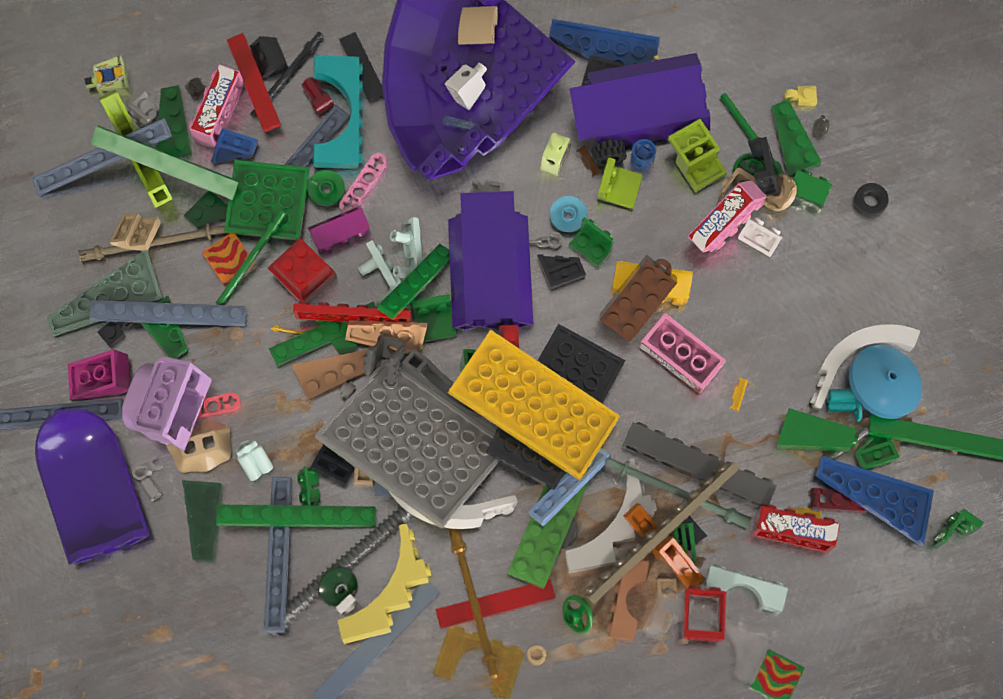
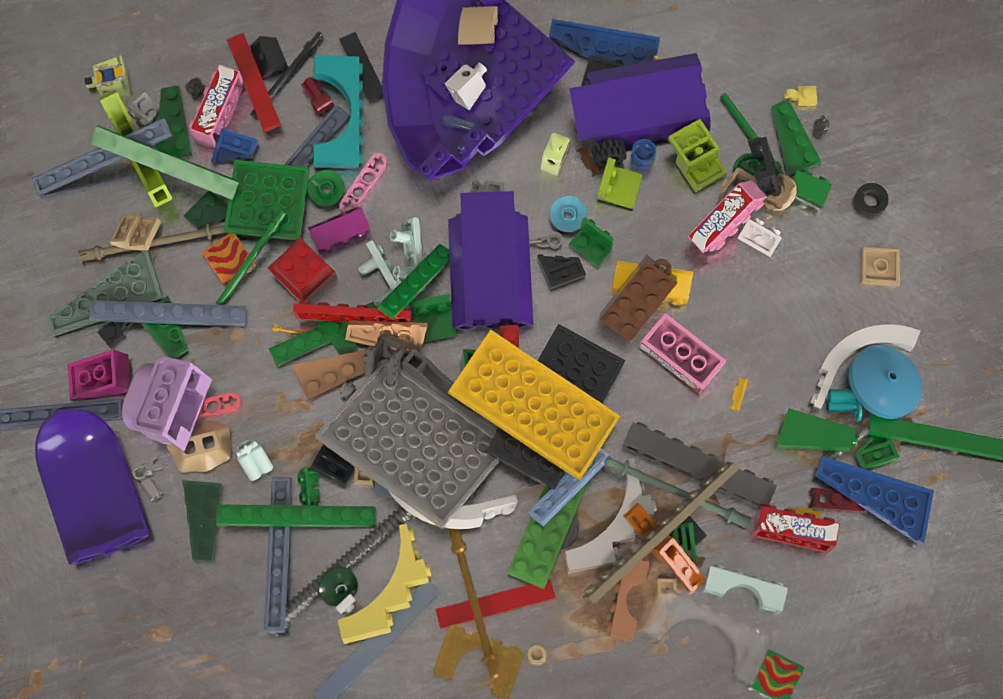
green piece [563,595,593,634] -> none
red window [682,586,726,642] -> none
green bracket [934,509,984,548] -> none
none -> tan tile [860,246,900,287]

